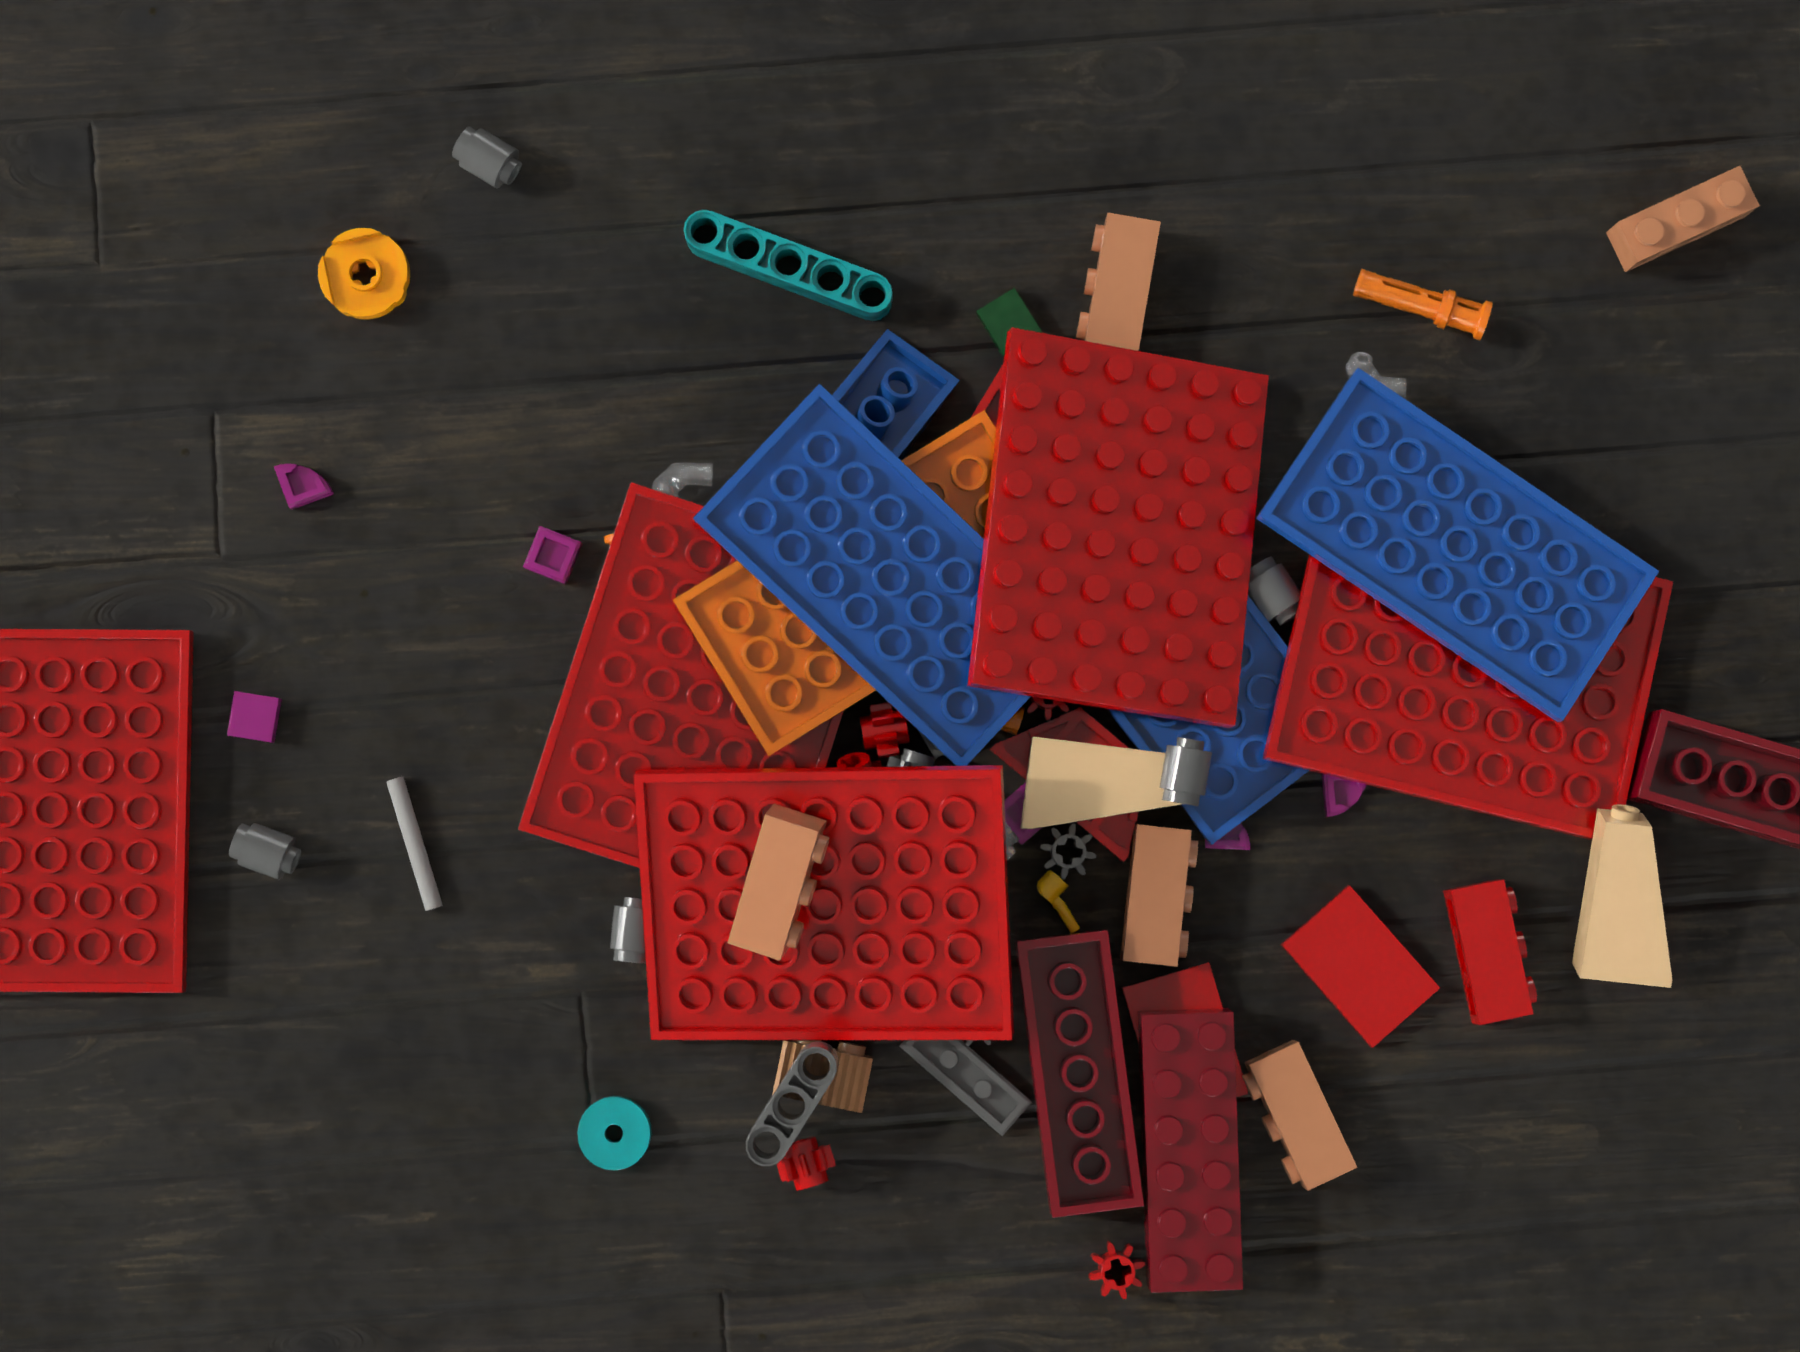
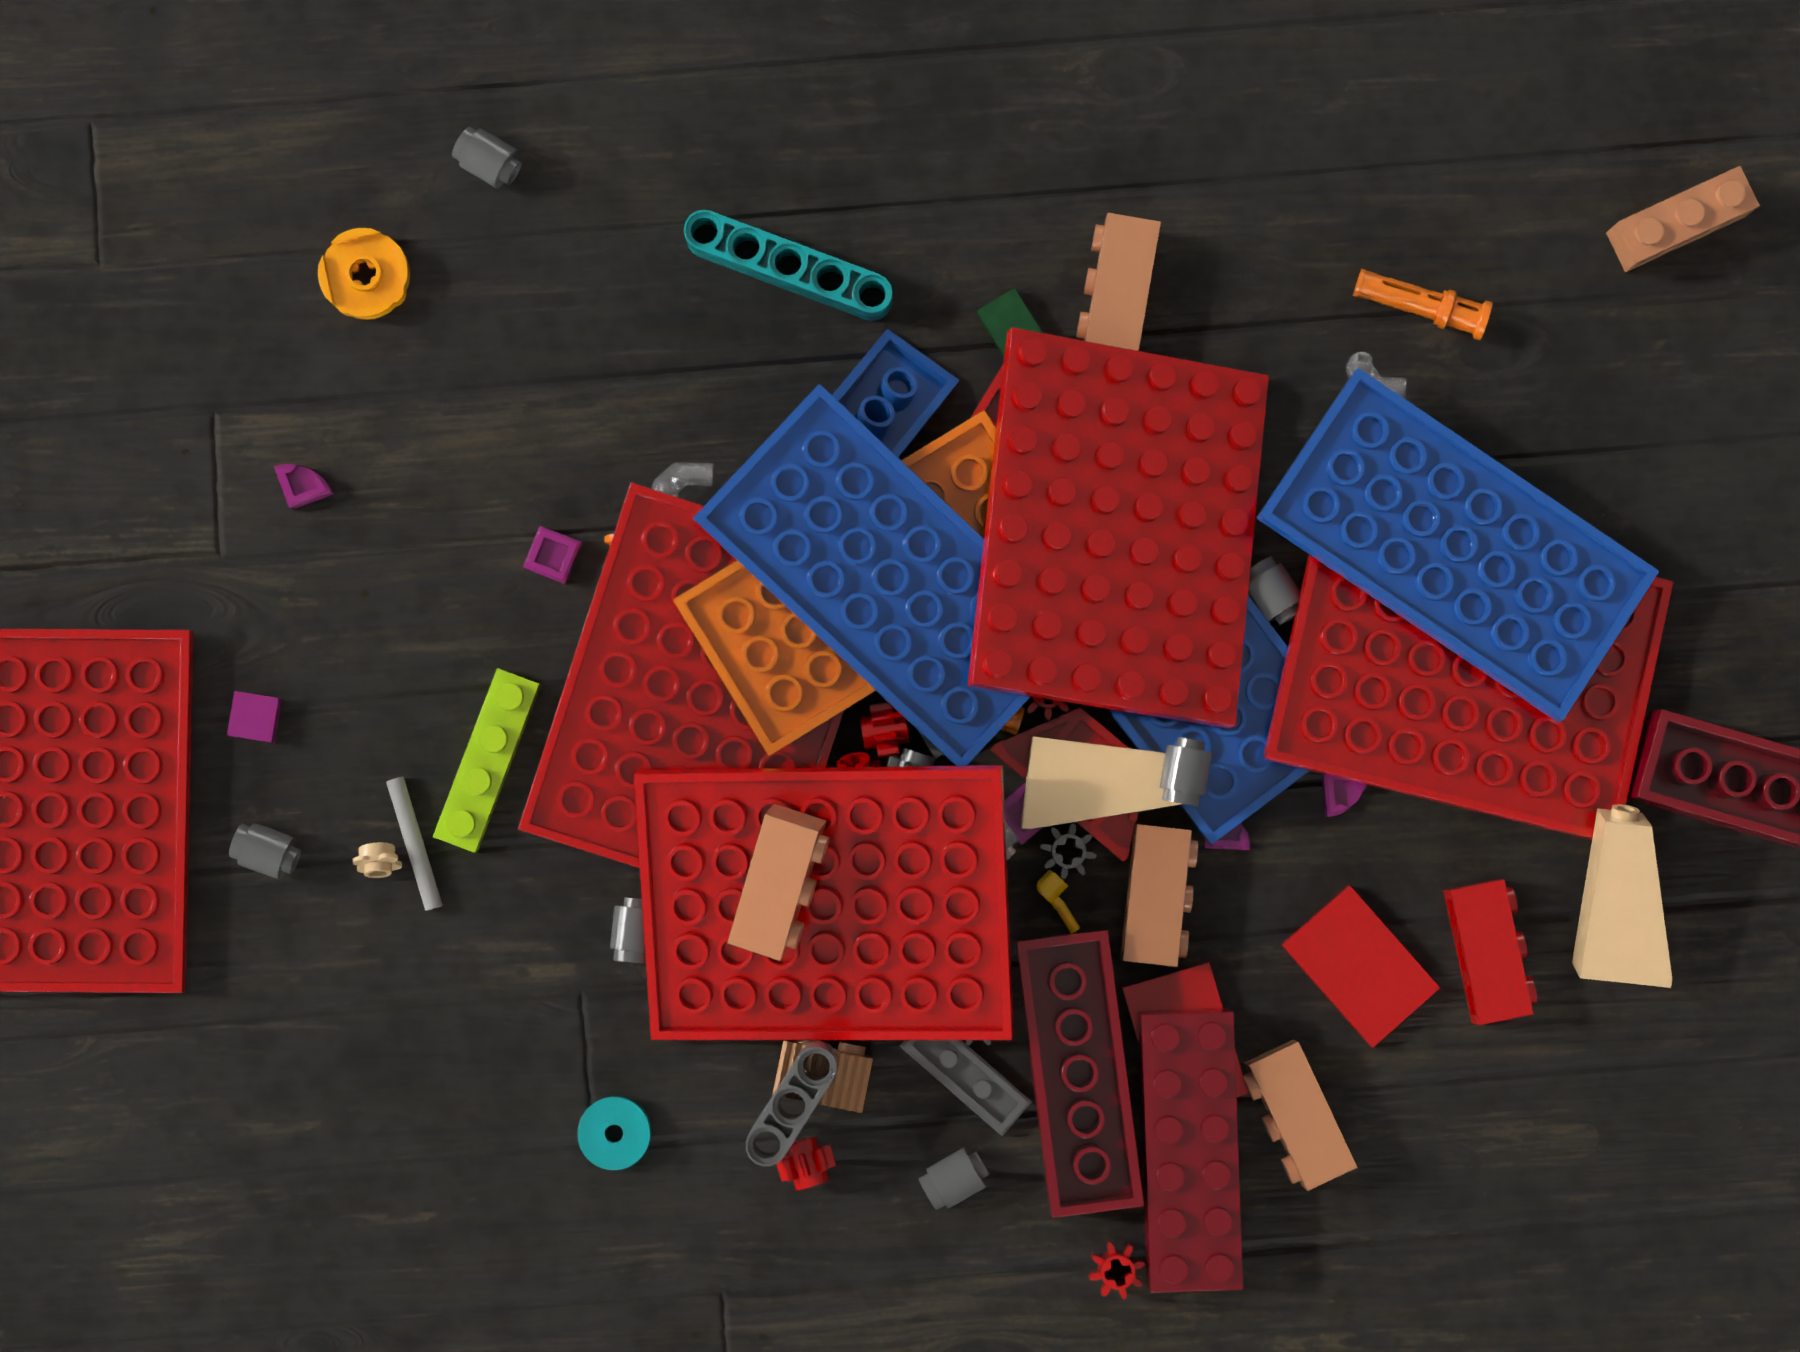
none -> tan plate [353,842,402,878]
none -> lime plate [433,668,541,853]
none -> dark grey brick [918,1147,990,1210]

